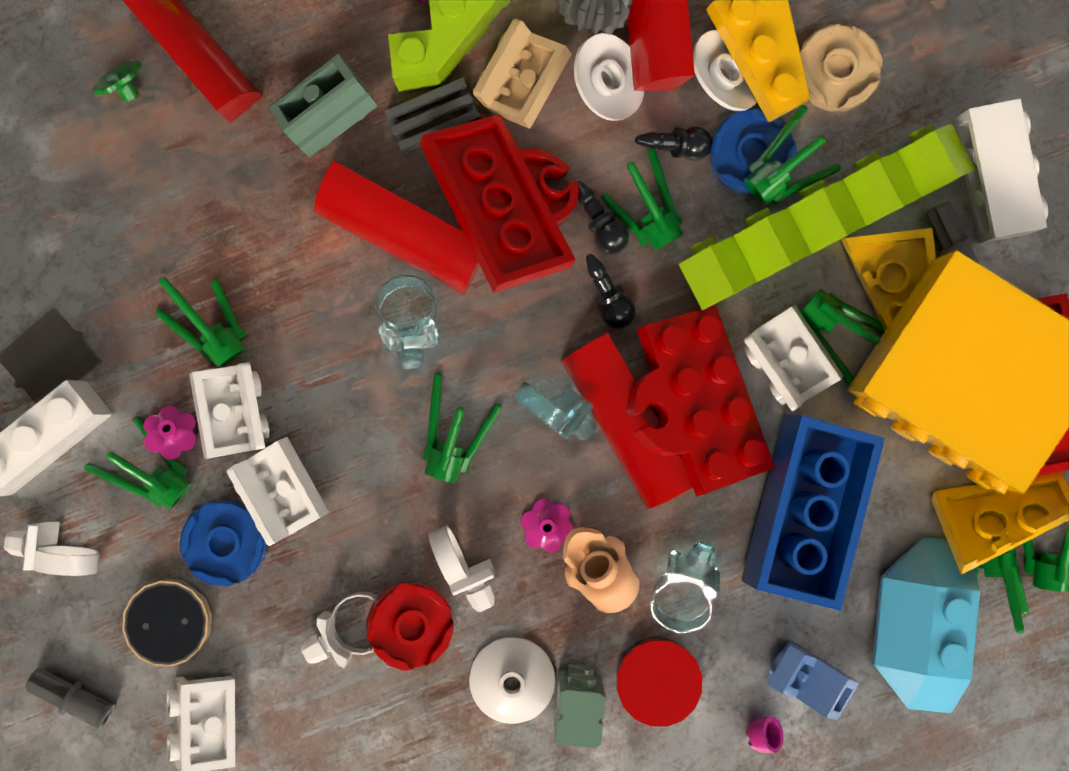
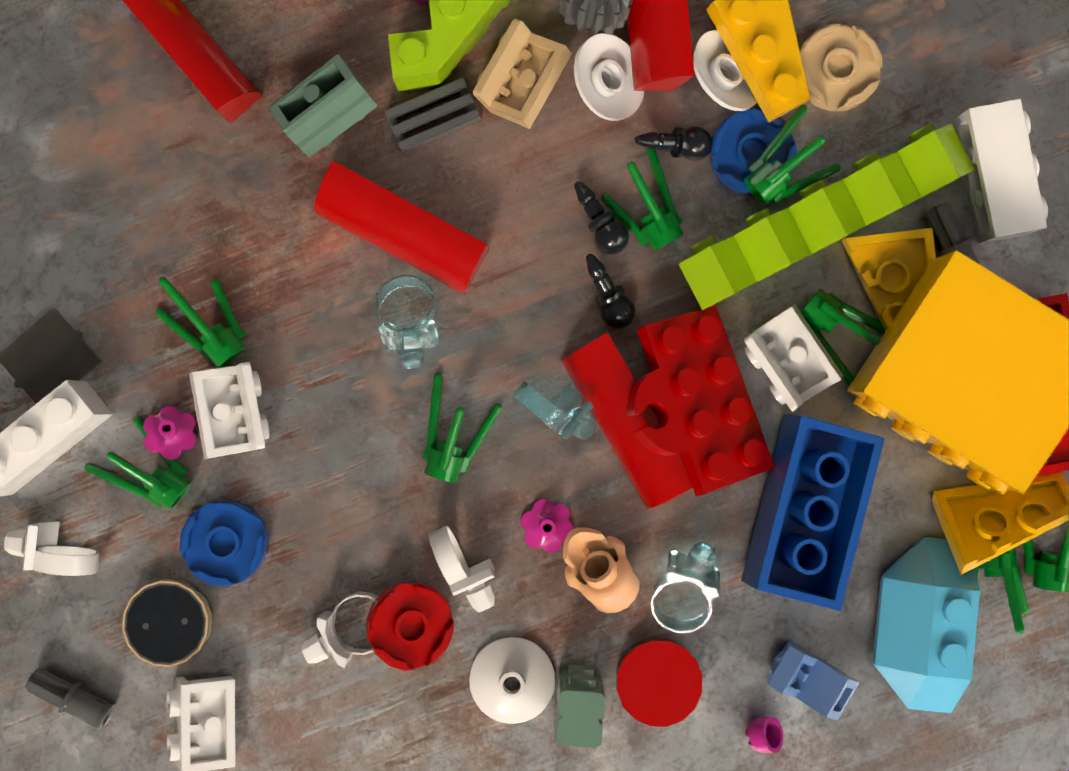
green plant [92,60,142,102] -> none
white bracket [227,437,330,546] -> none
red plate [420,114,579,293] -> none

